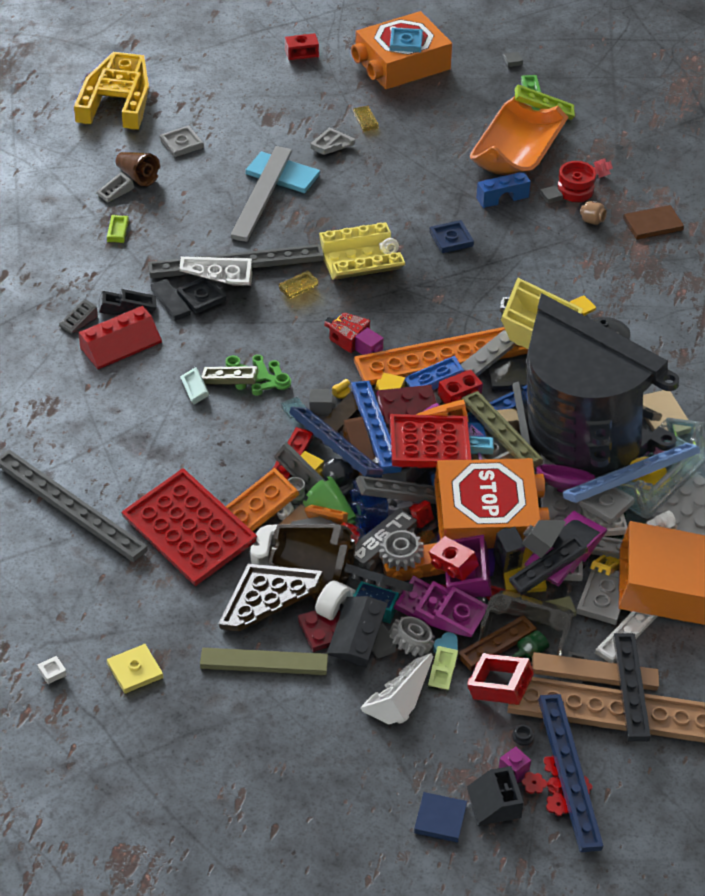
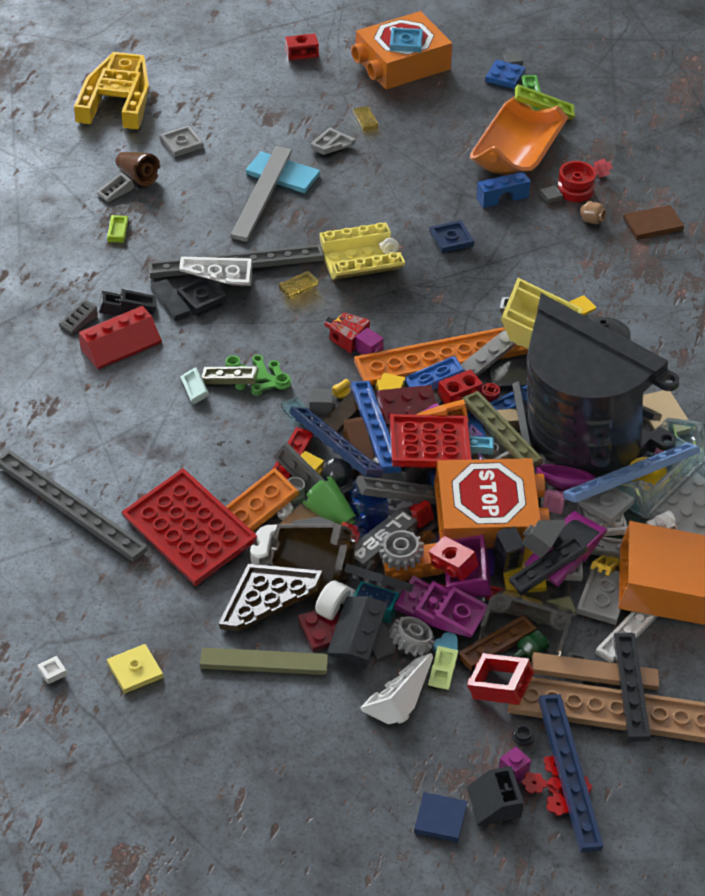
orange slope [305,504,349,524] -> none
none -> red wheel [482,383,500,402]
none -> blue plate [485,60,525,89]
none -> bright pink tile [543,489,566,514]

